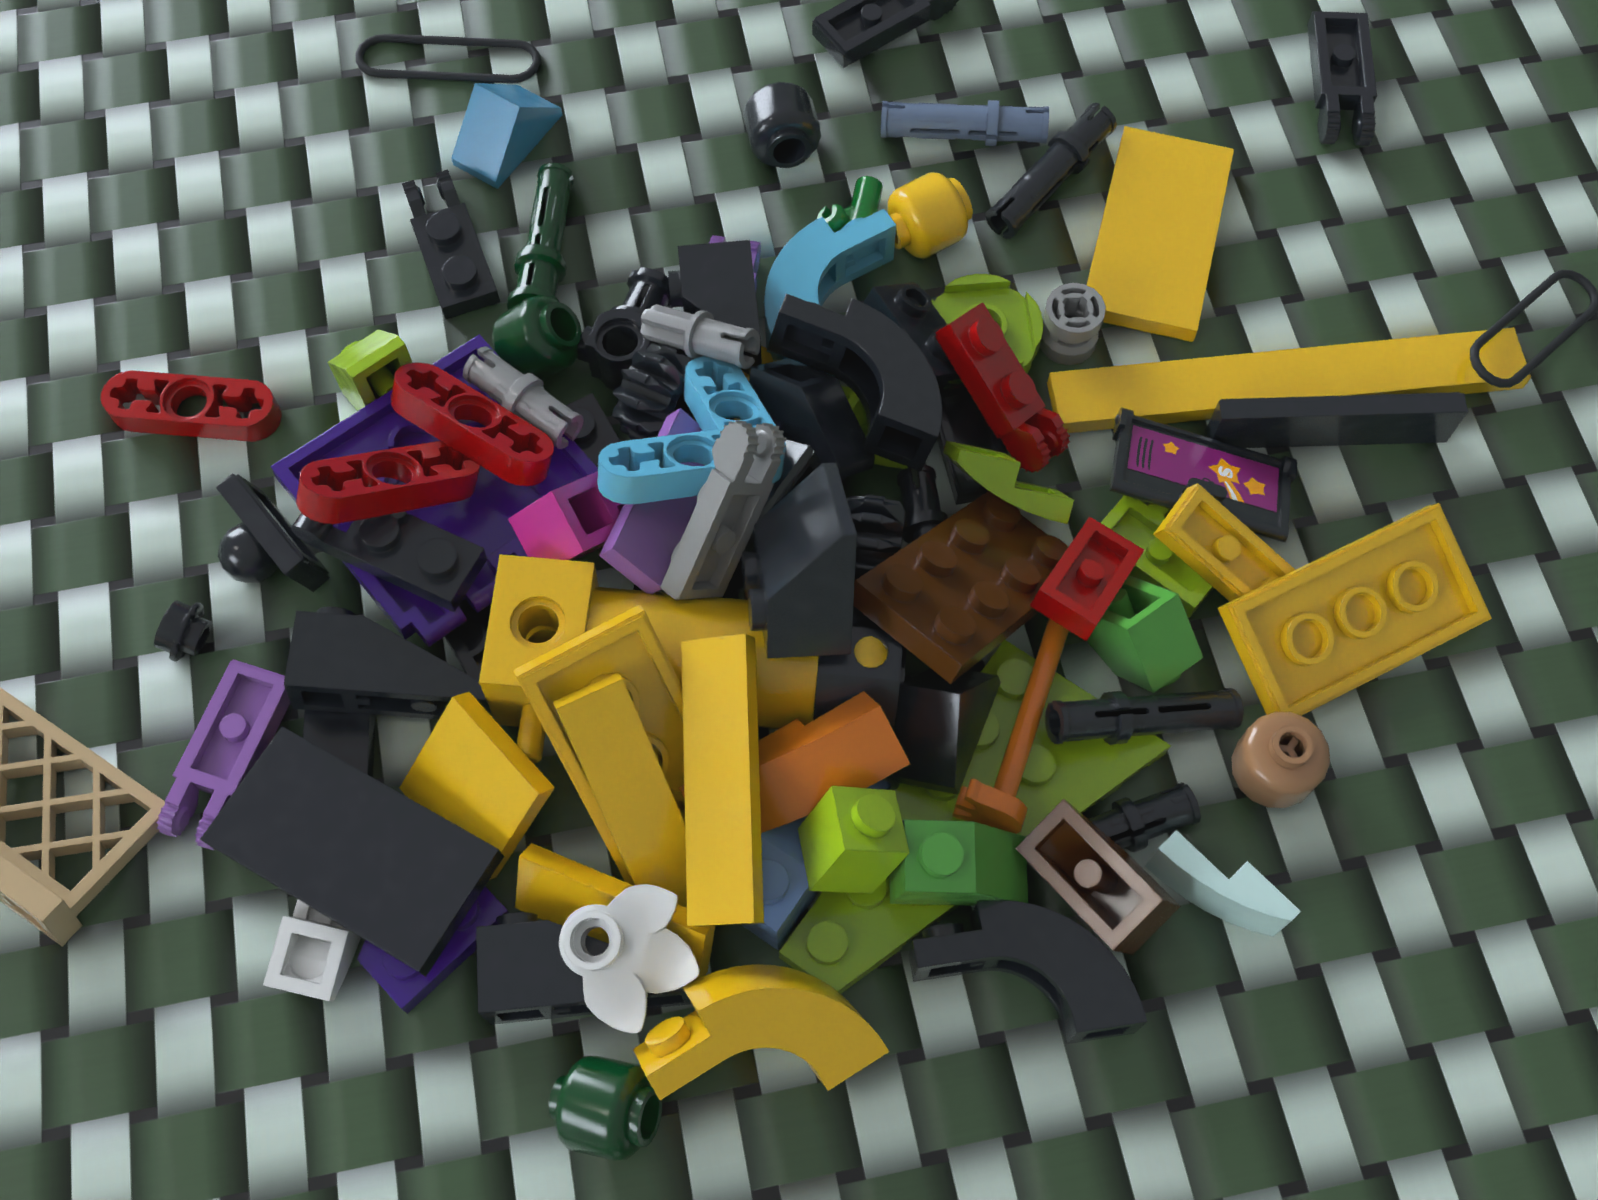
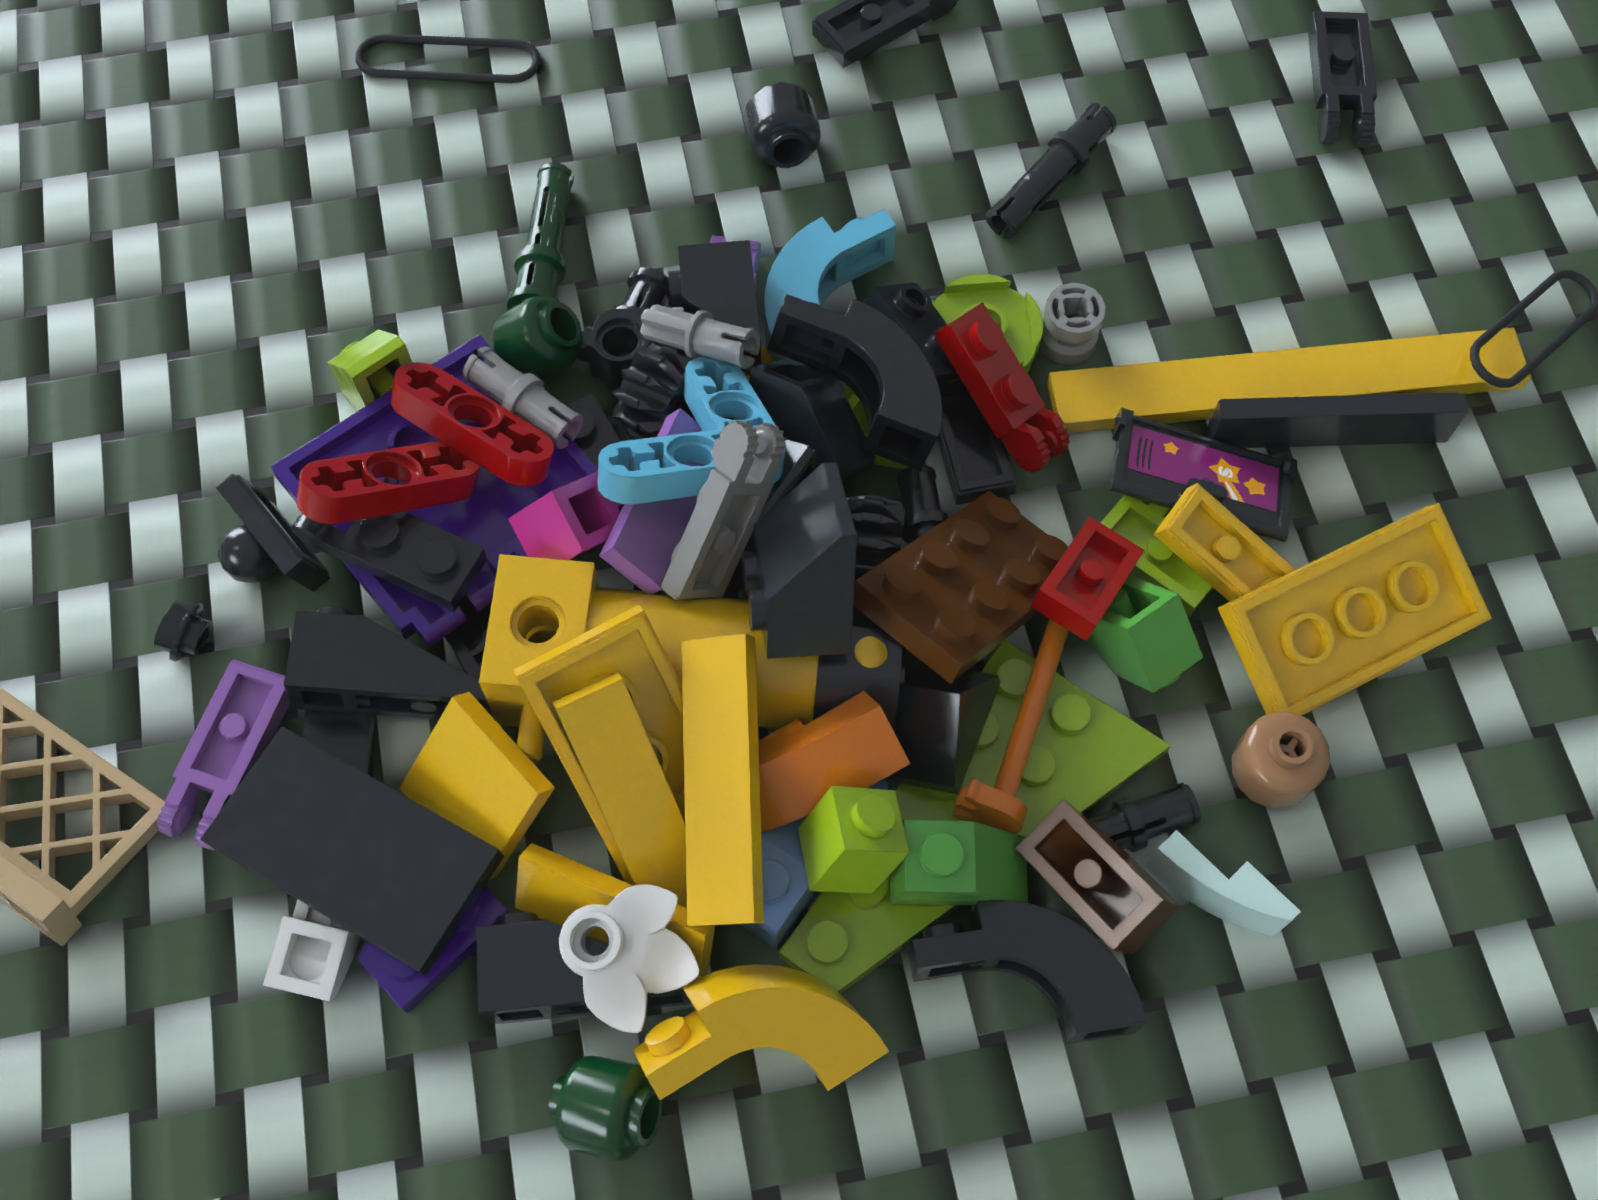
red beam [101,370,282,442] -> none
black hinge [402,169,500,320] -> none
dark azure slope [452,83,562,189] -> none
green arm [817,176,883,233] -> none
sand blue pin [881,100,1049,146] -> none
yellow head [888,172,973,259] -> none
lime slope [943,441,1074,524] -> none
black pin [1045,688,1244,745] -> none
yellow tile [1086,126,1234,342] -> none

